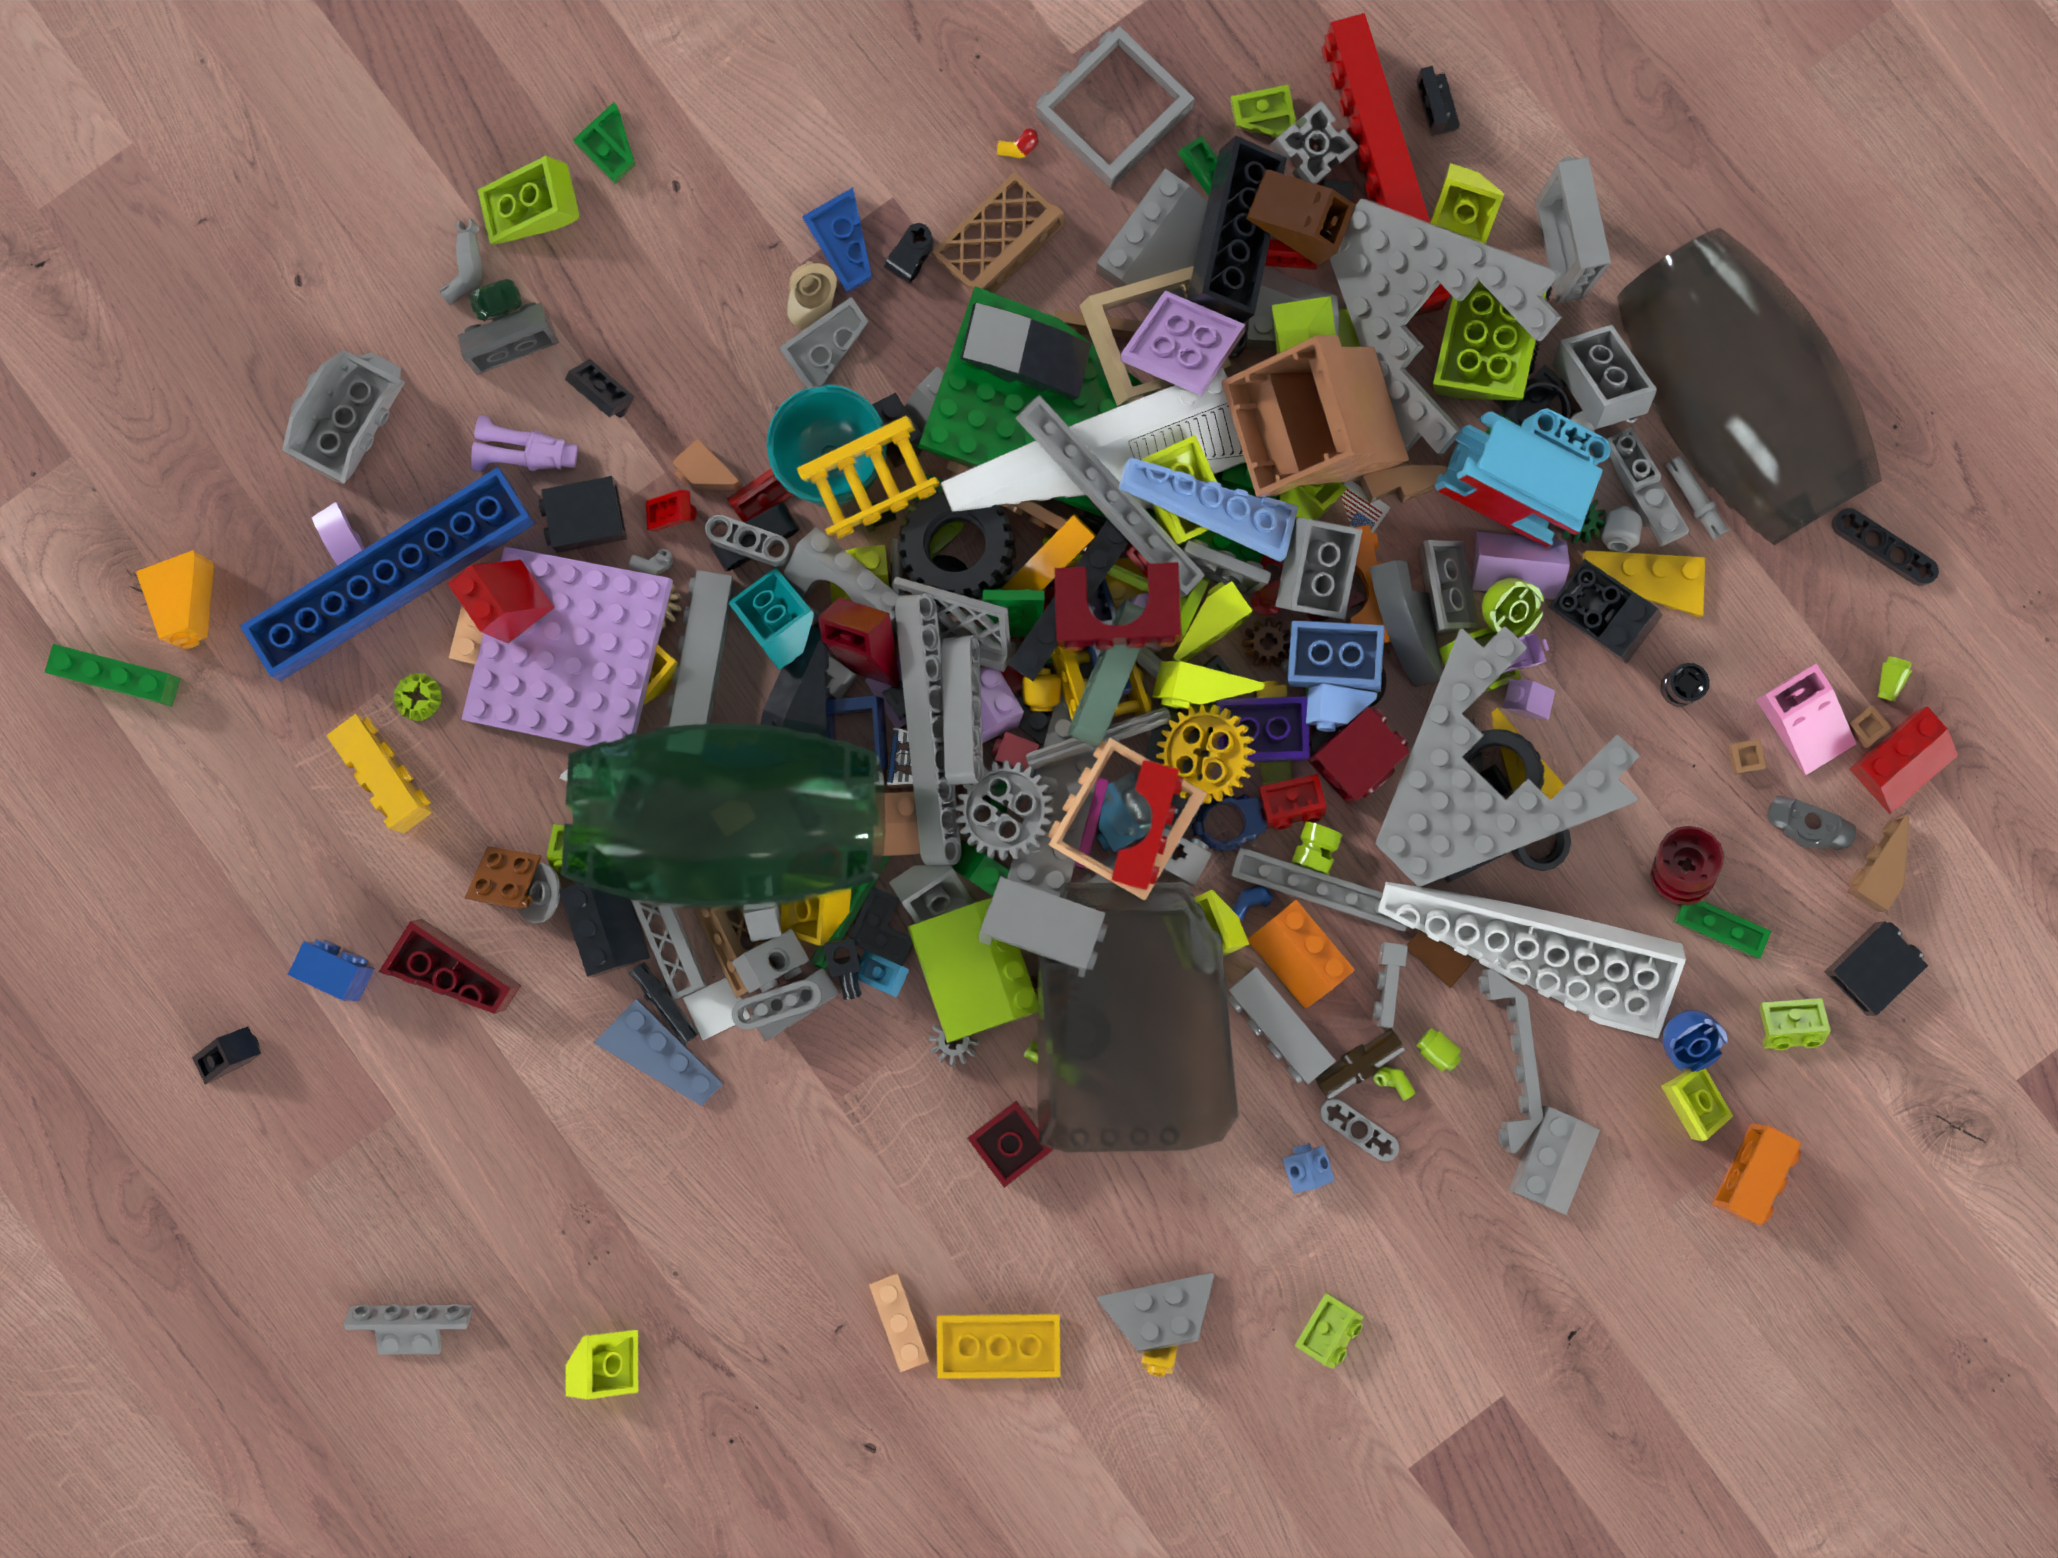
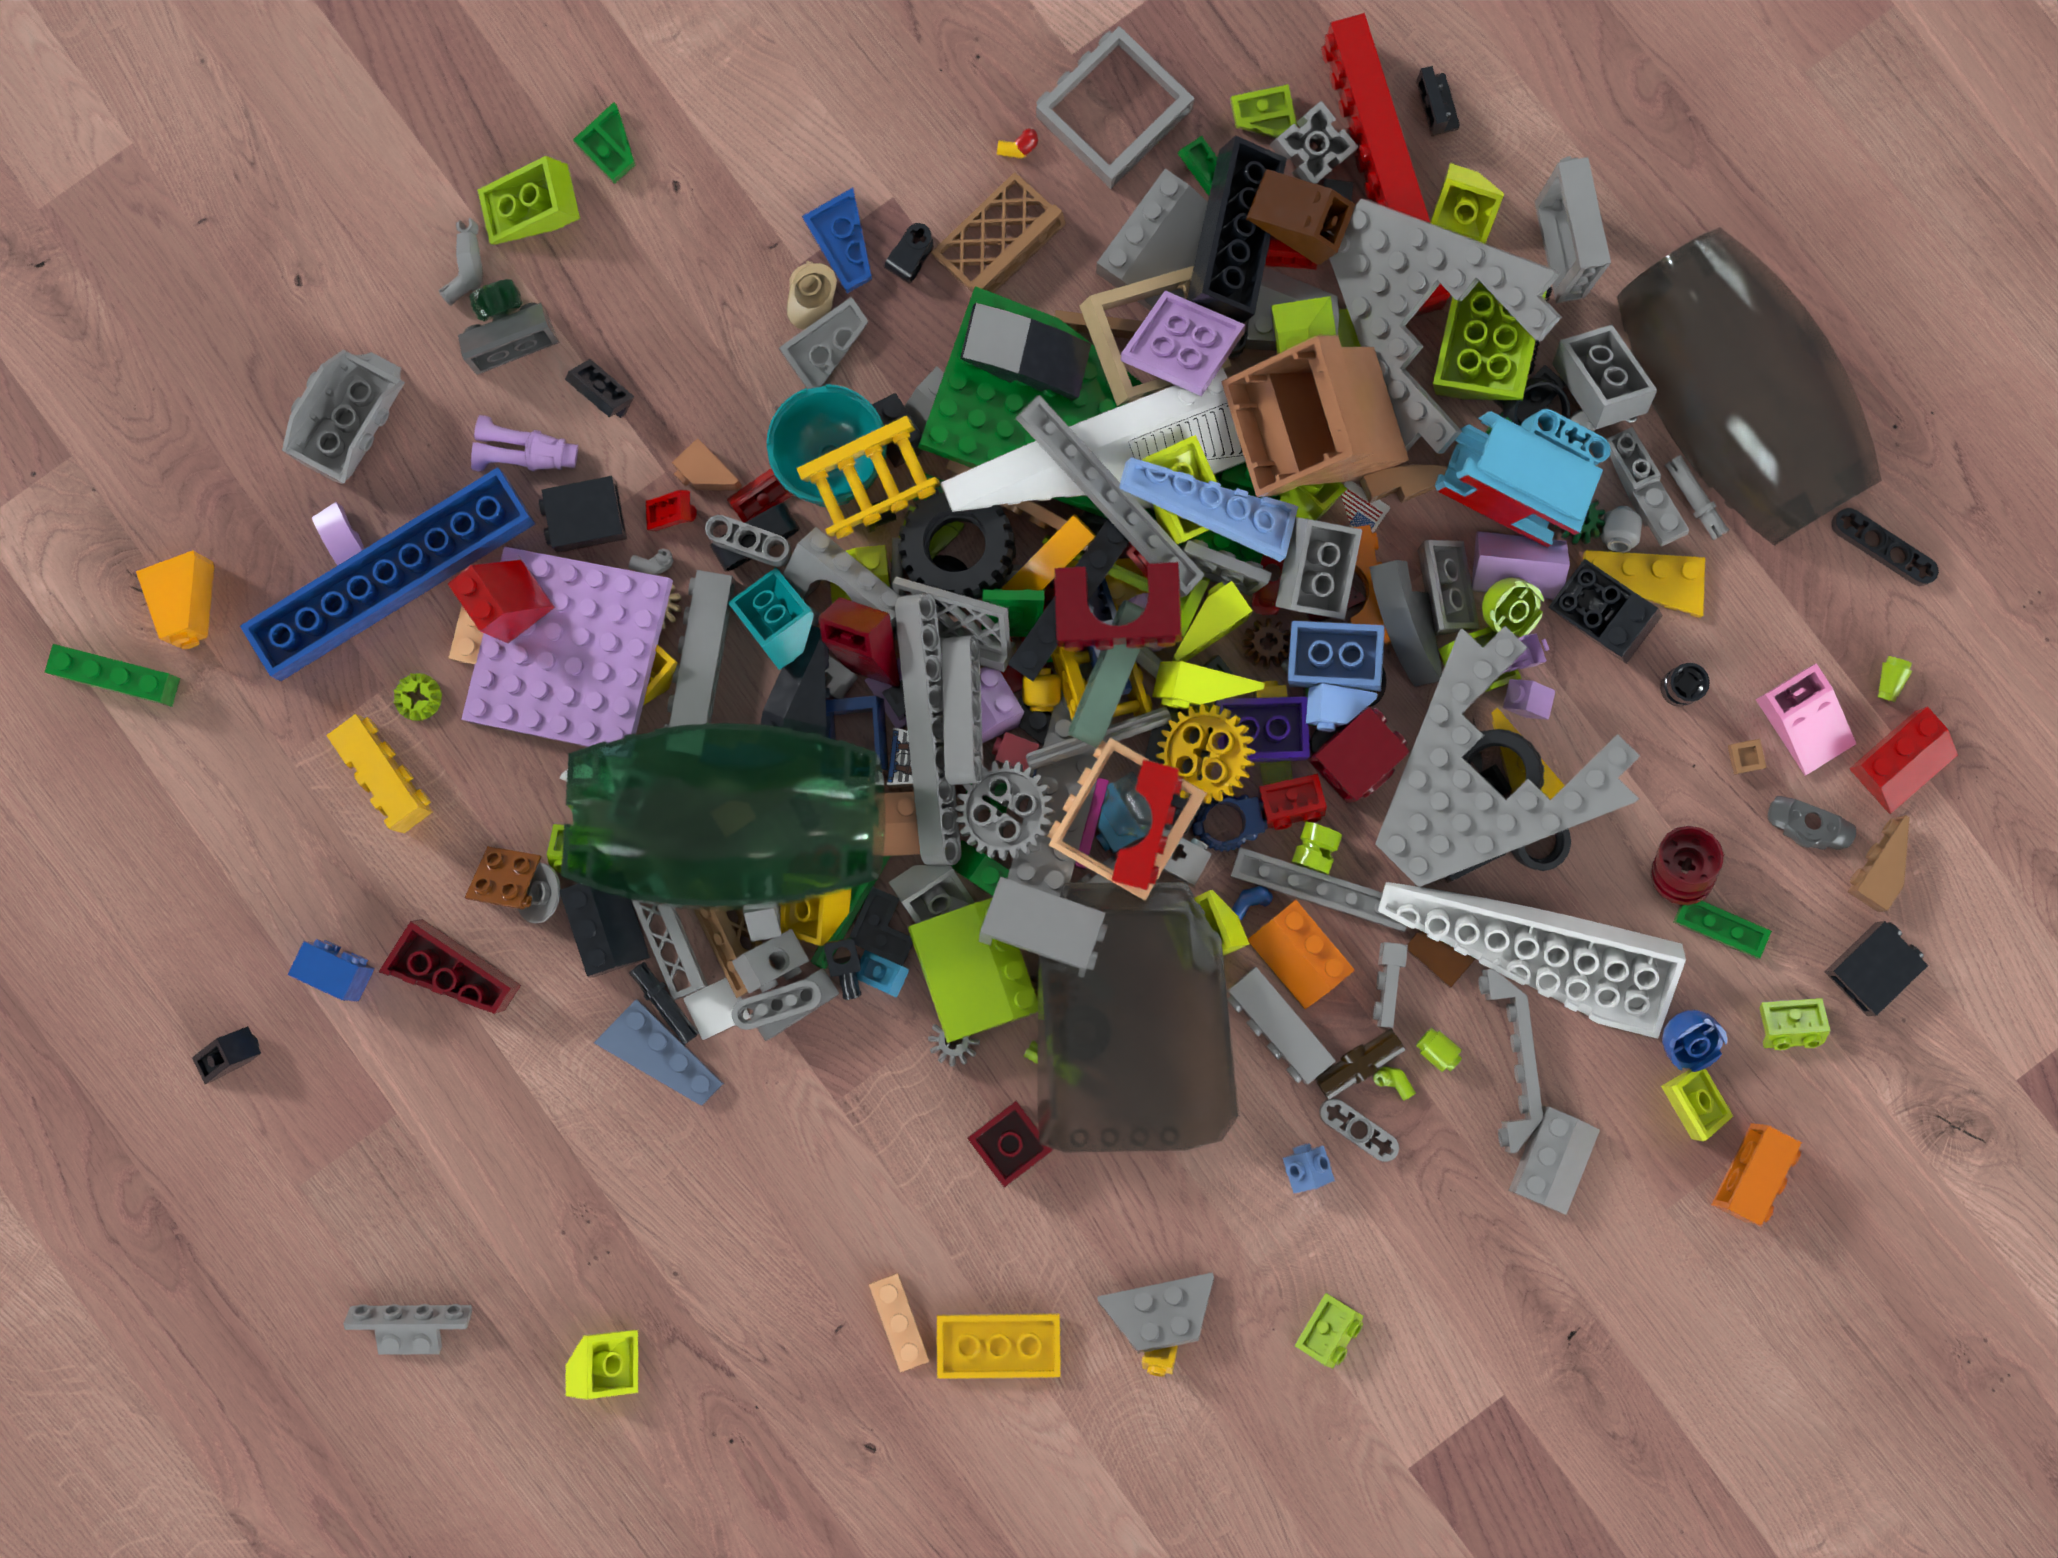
medium nougat plate [1848,705,1892,748] -> none

